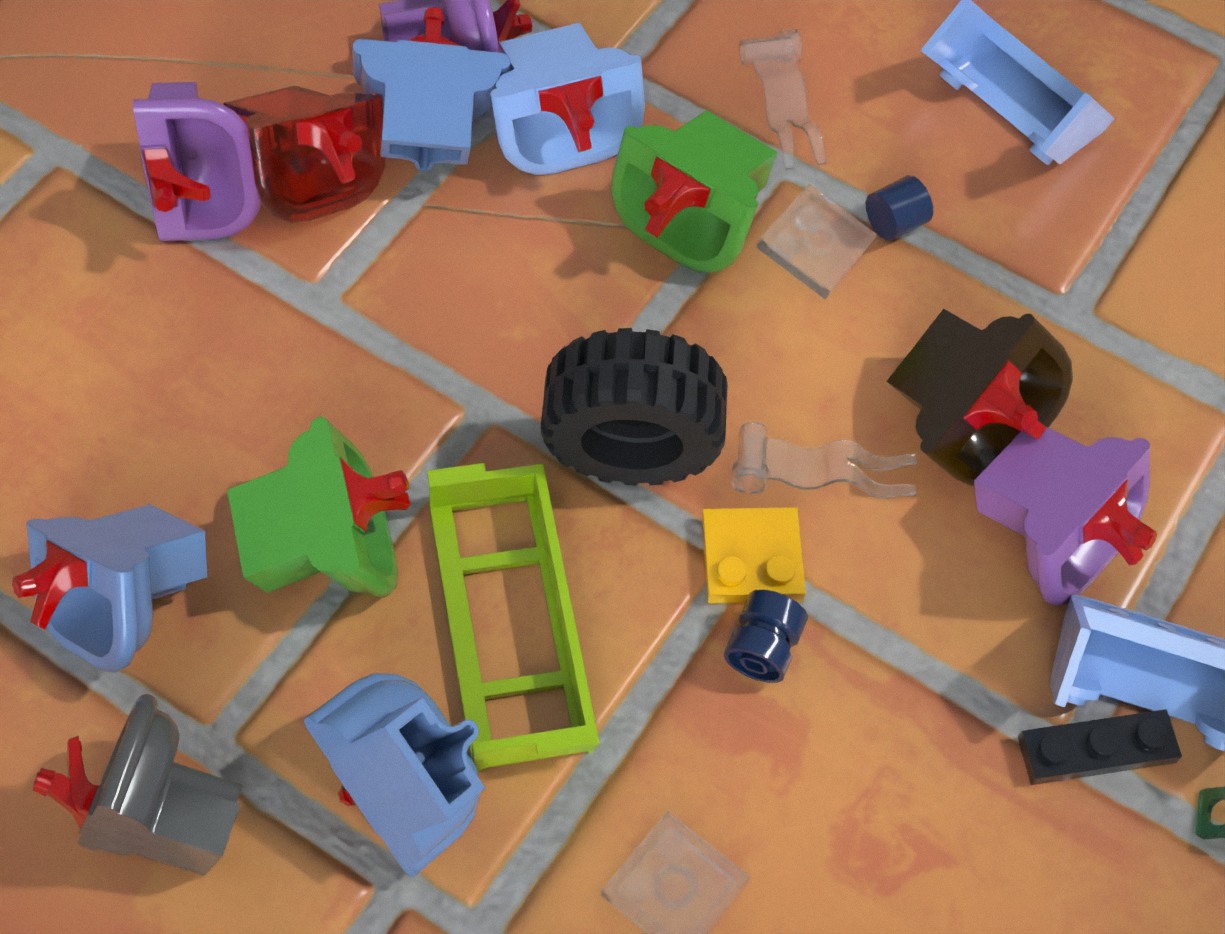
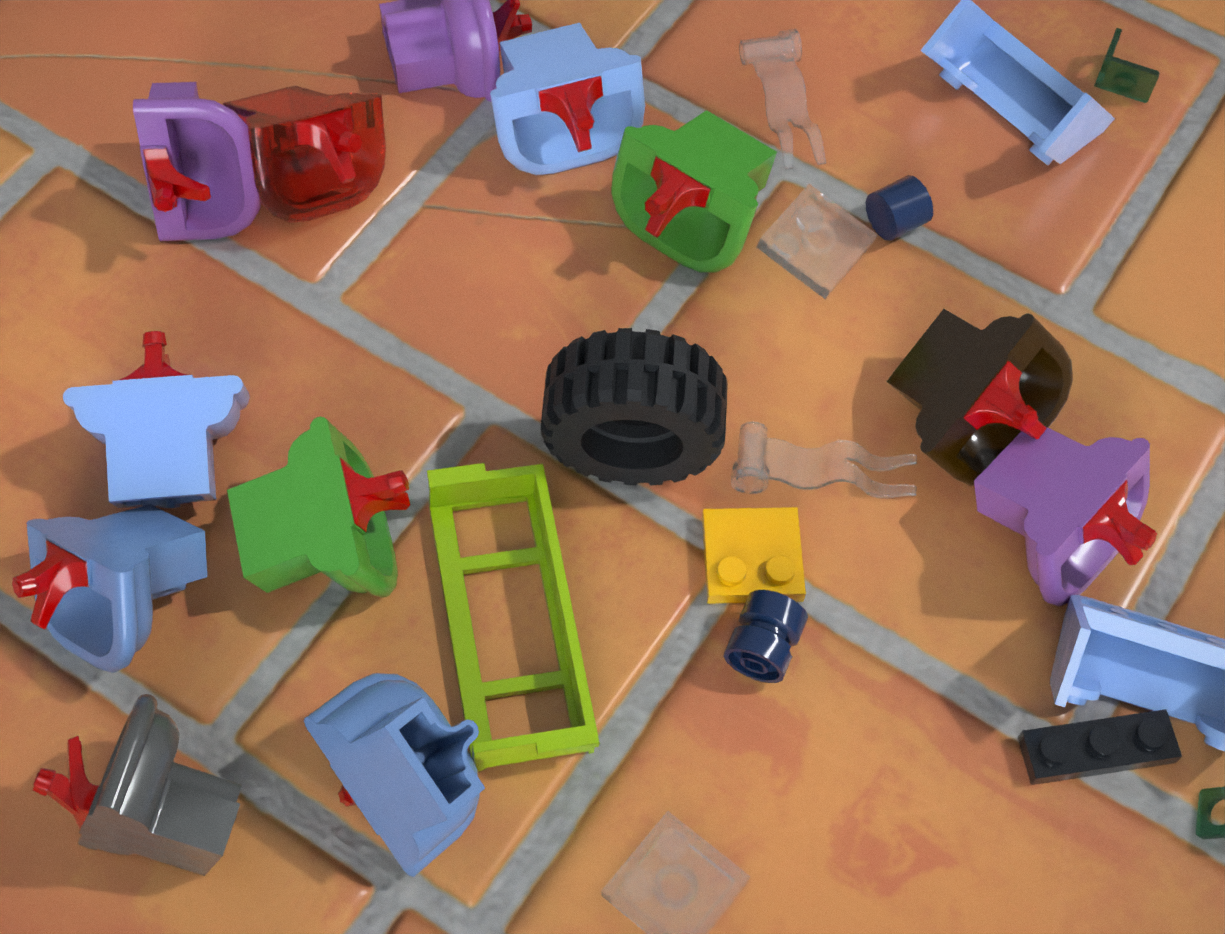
medium blue piece [352,7,511,171] -> none
none -> light blue piece [63,331,250,508]
none -> clear green bracket [1094,28,1160,103]

